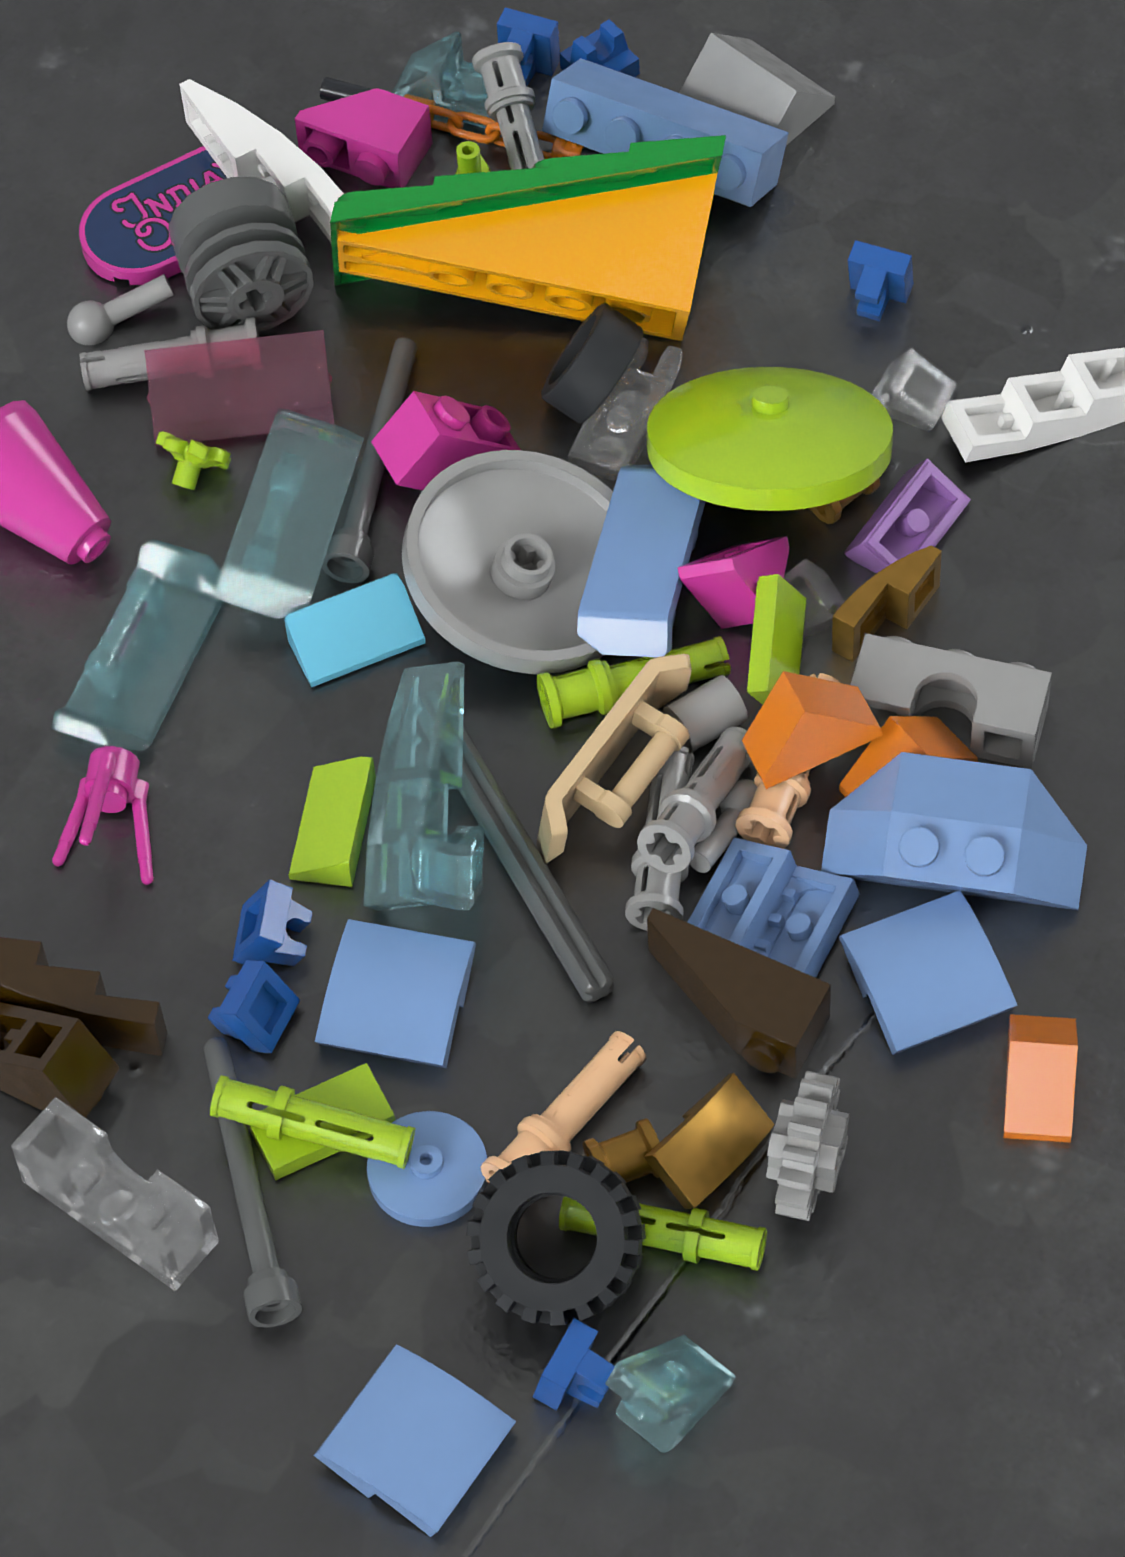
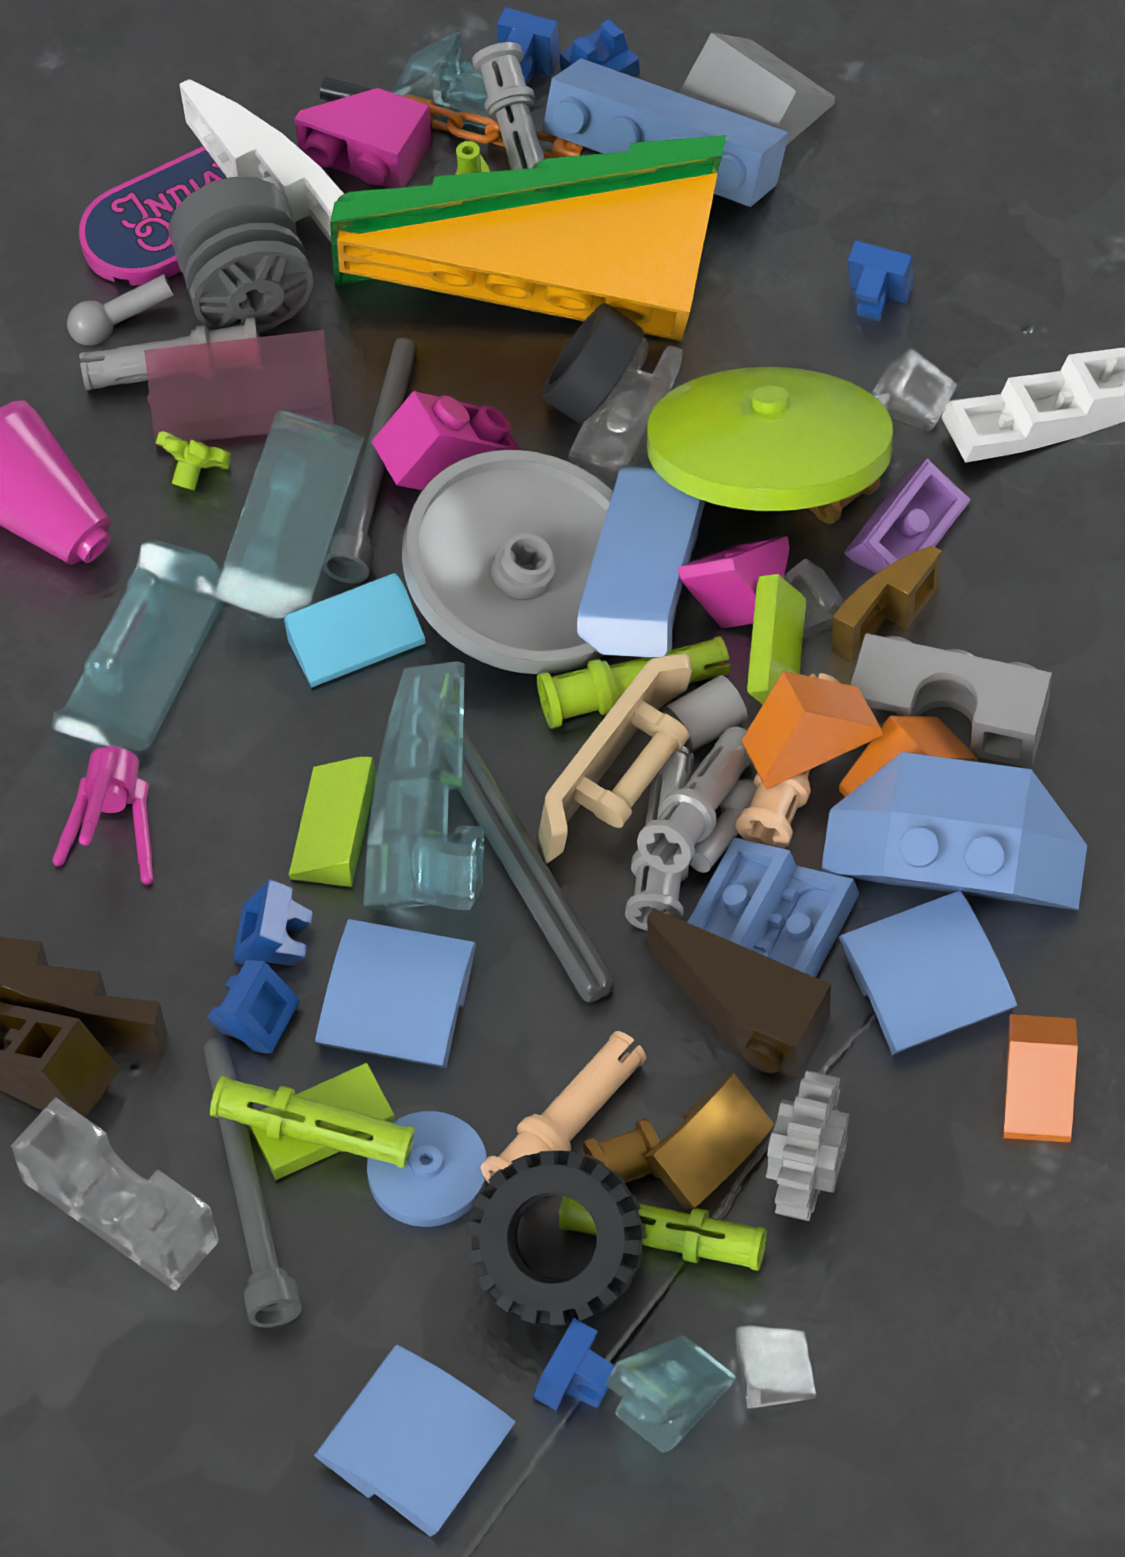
none -> clear slope [735,1326,816,1409]

